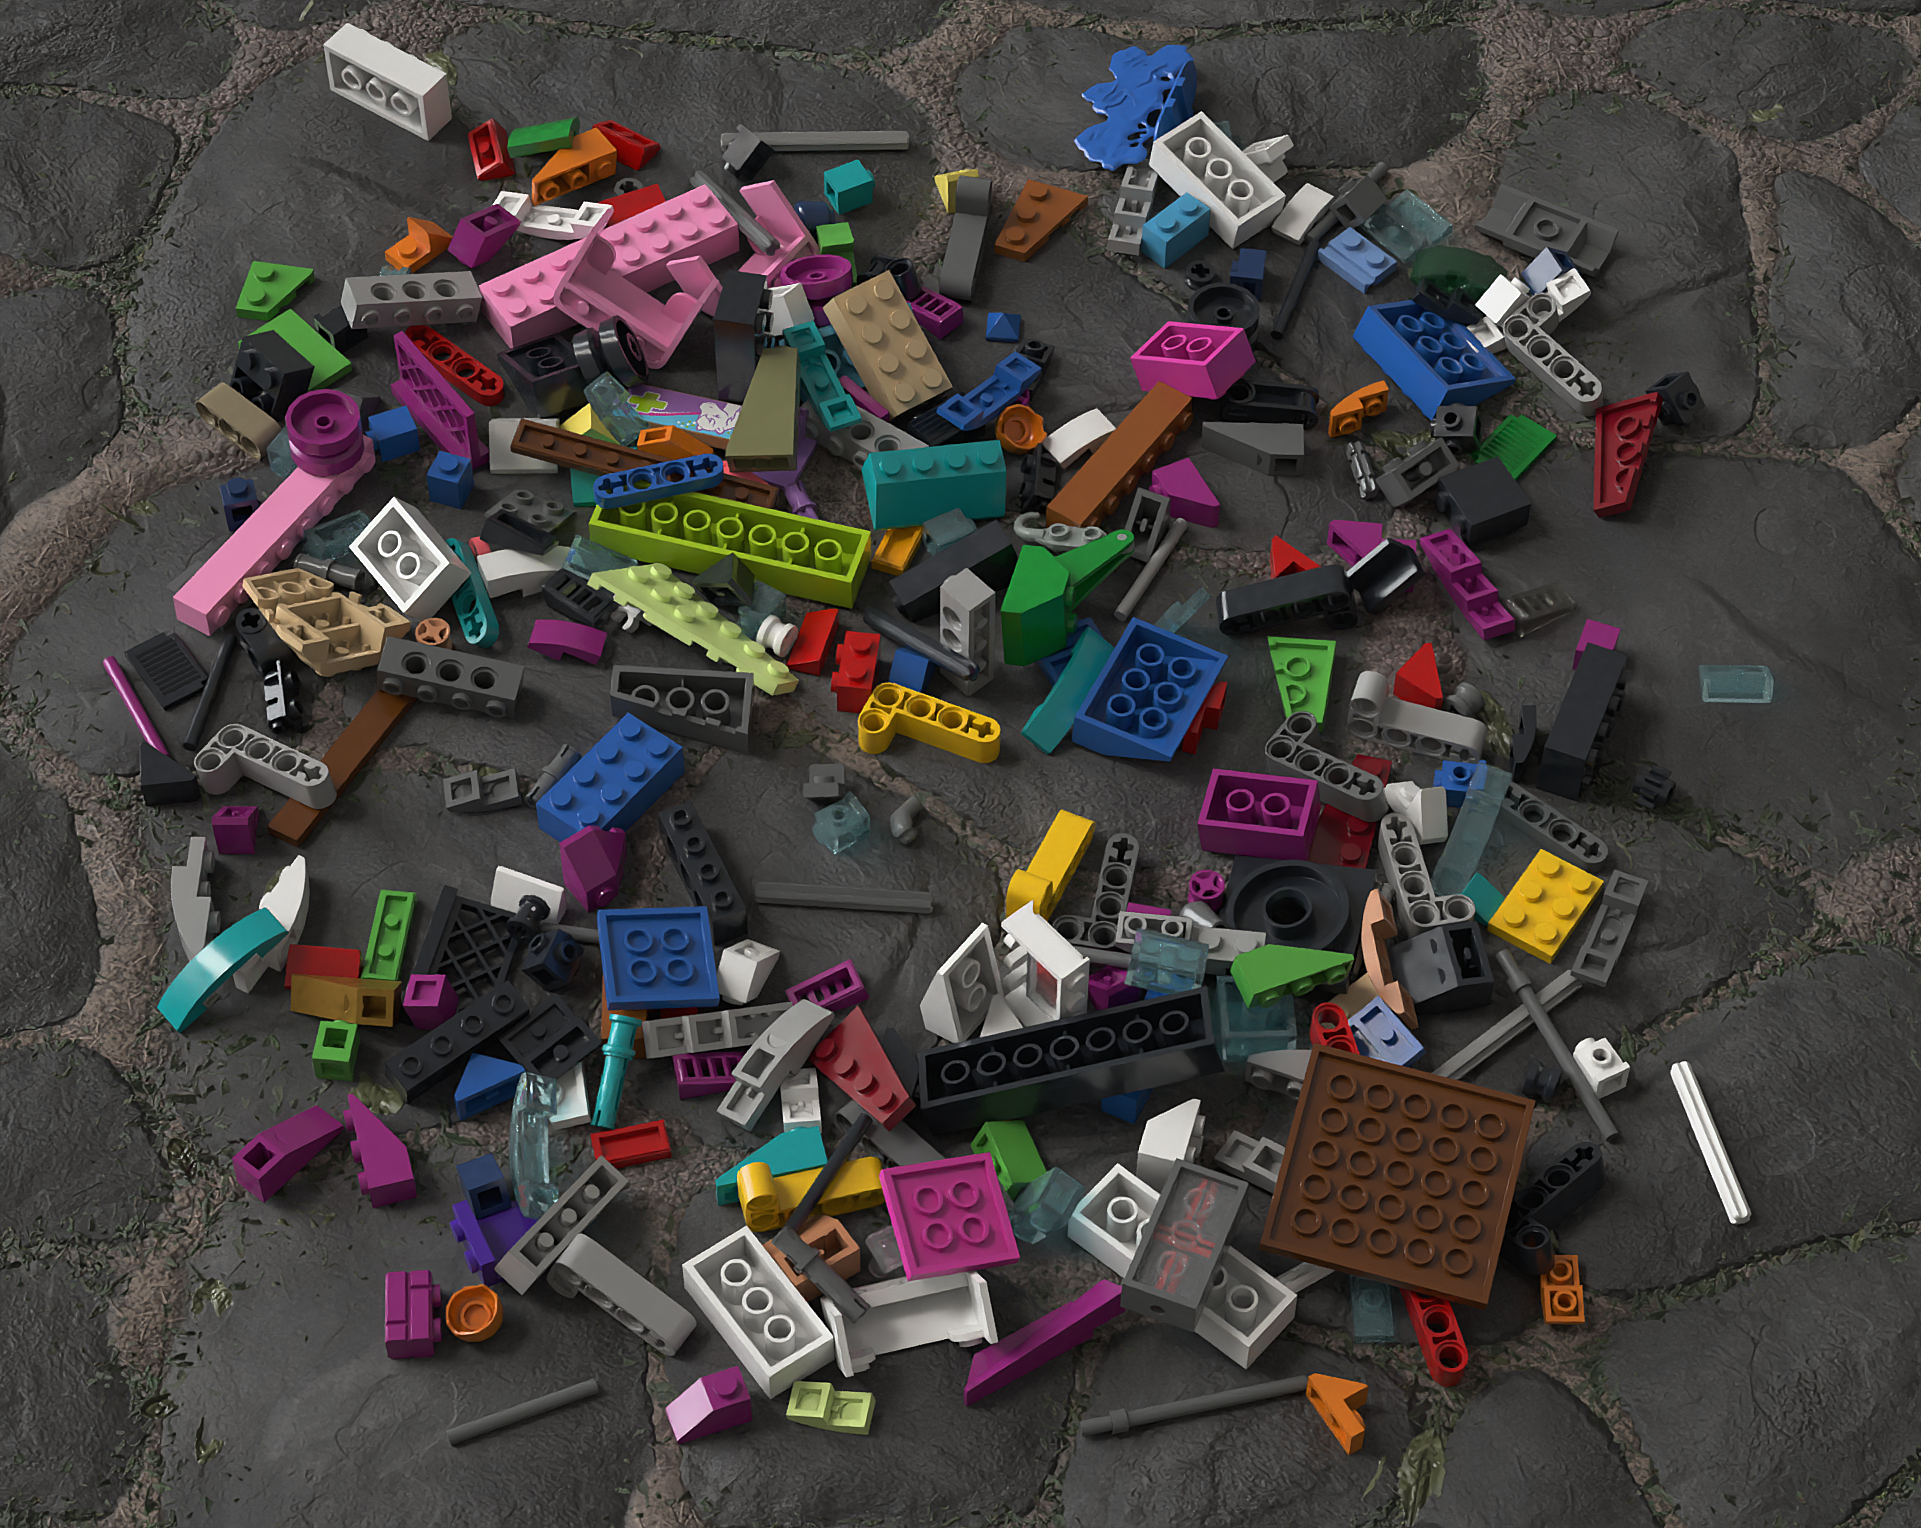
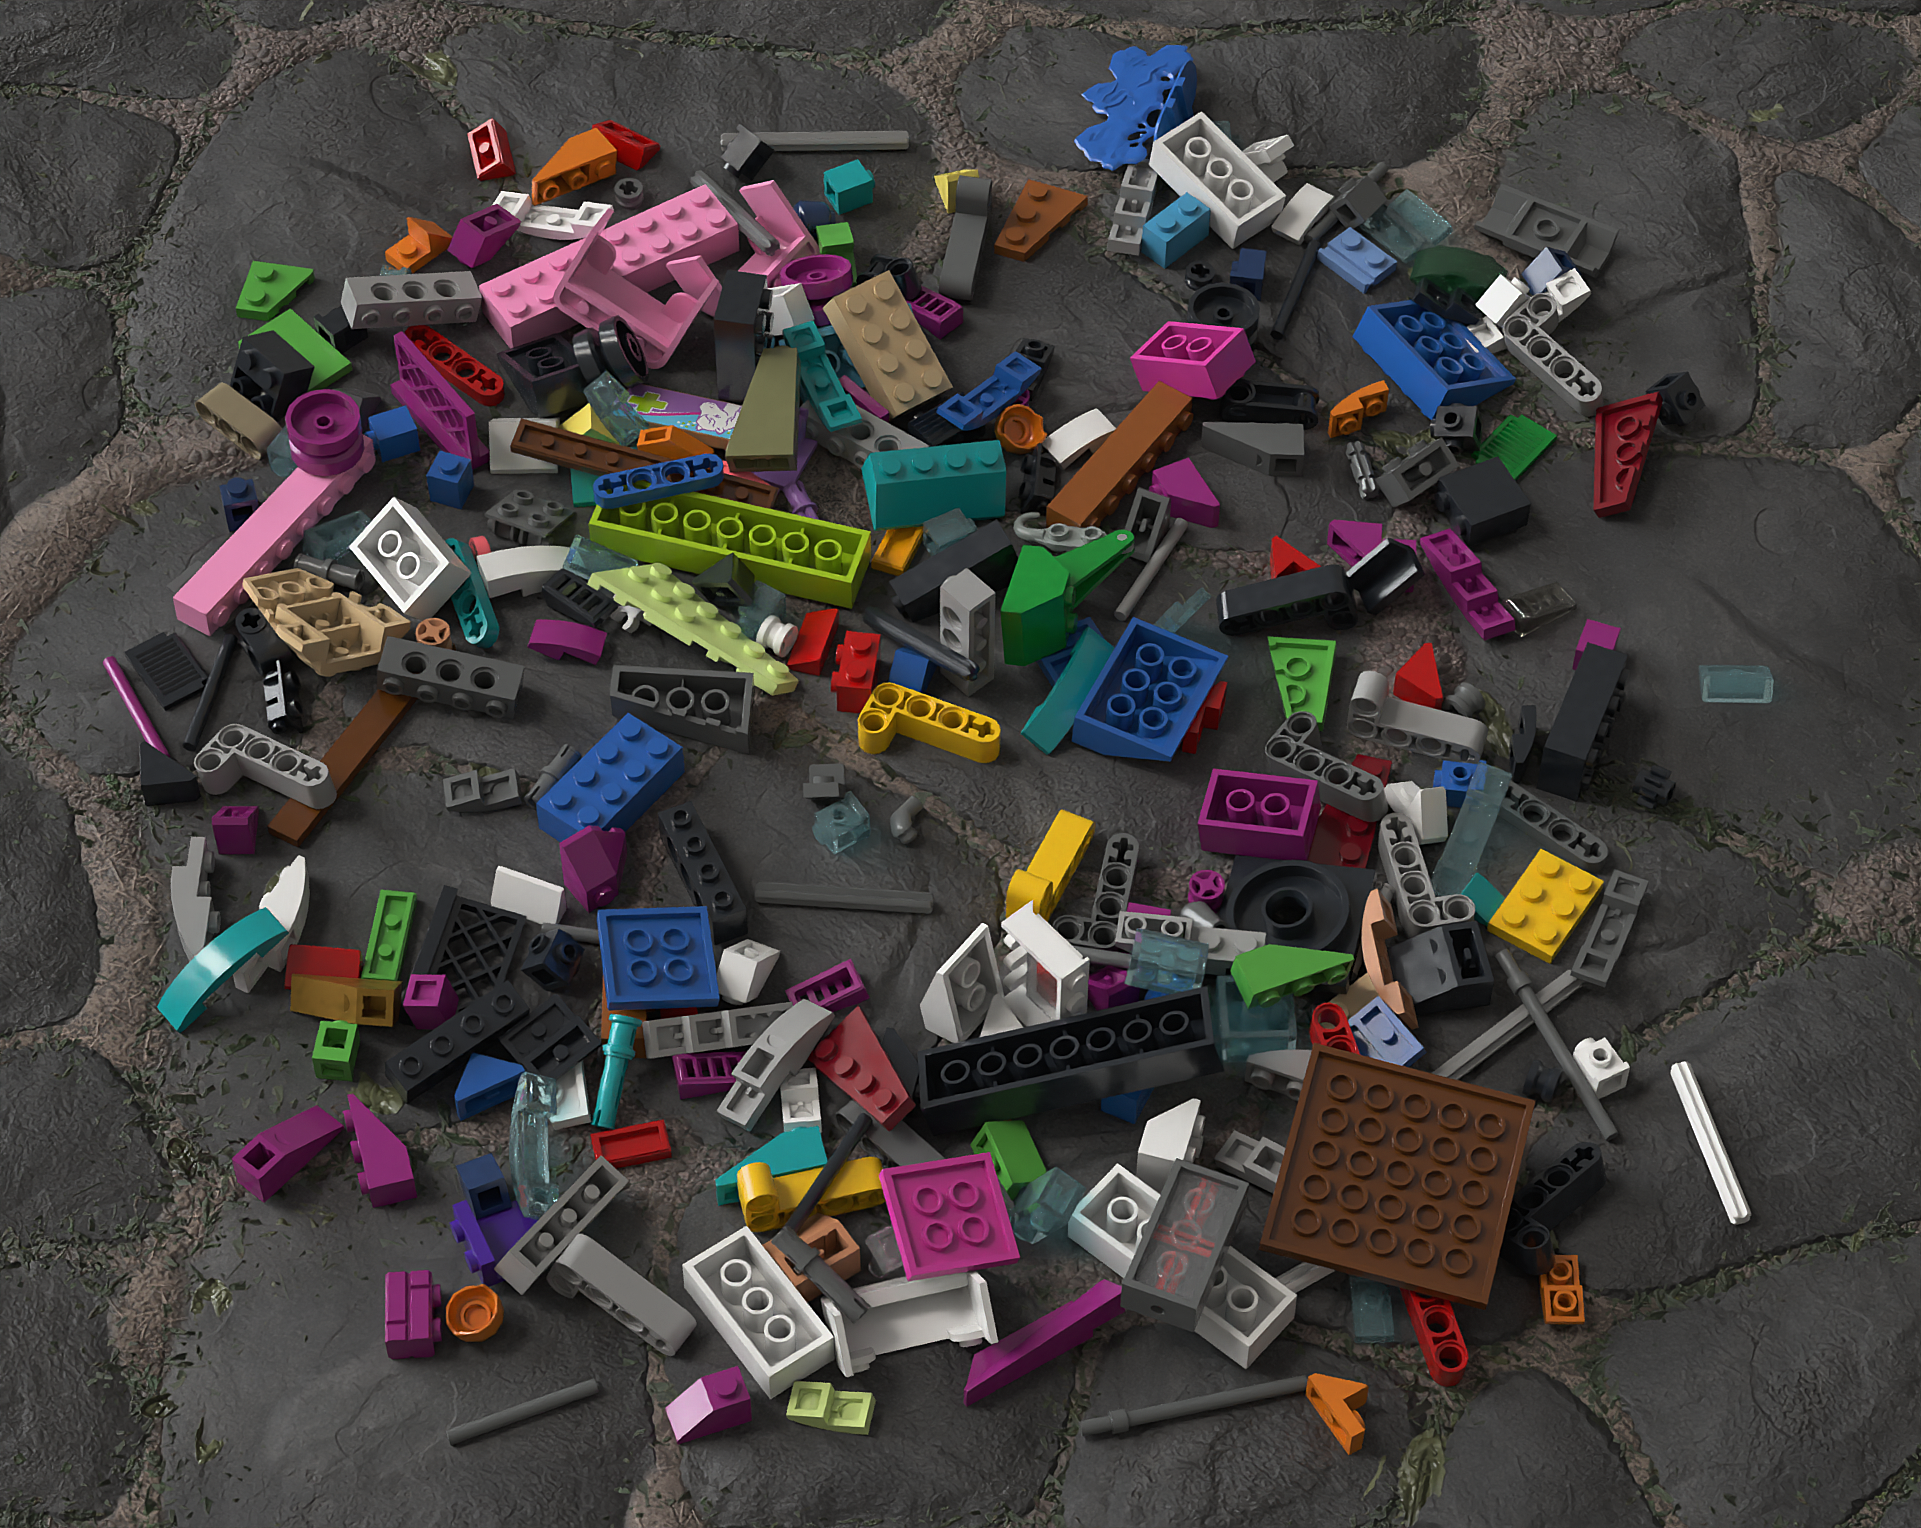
white brick [323,23,452,141] -> none
black slope [480,509,560,556] -> none
black bush [506,895,551,943] -> none
green slope [507,117,580,158] -> none
red slope [597,183,666,229] -> none
blue slope [986,313,1021,342] -> none

